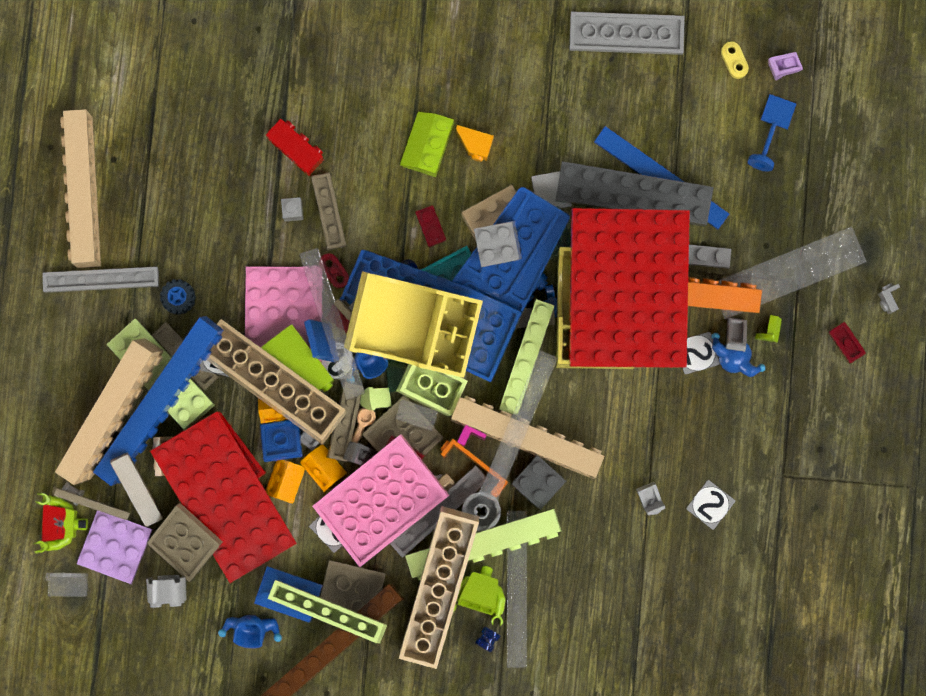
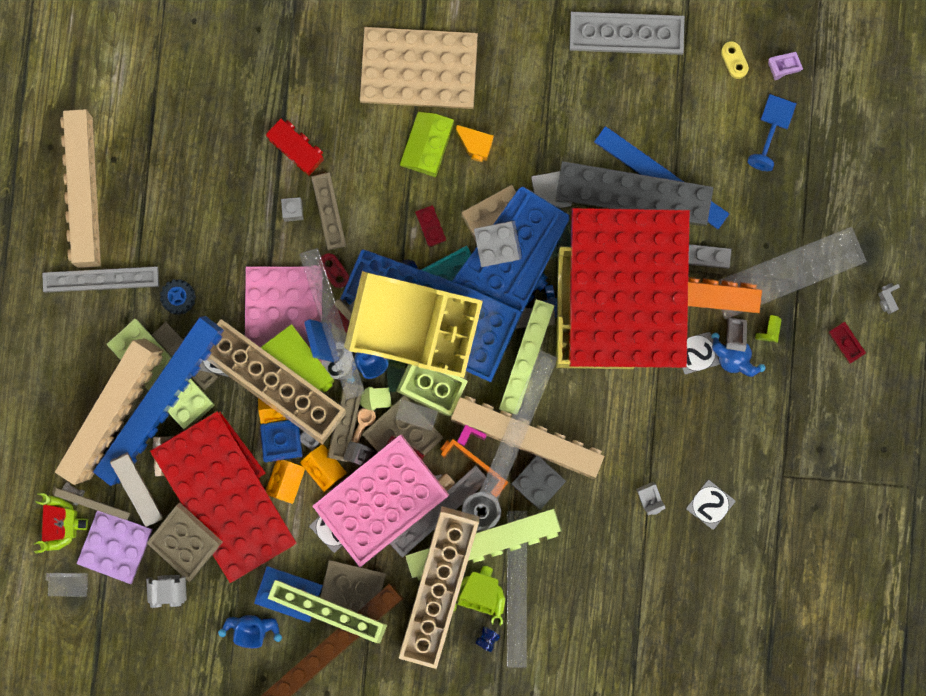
none -> tan plate [360,27,478,109]

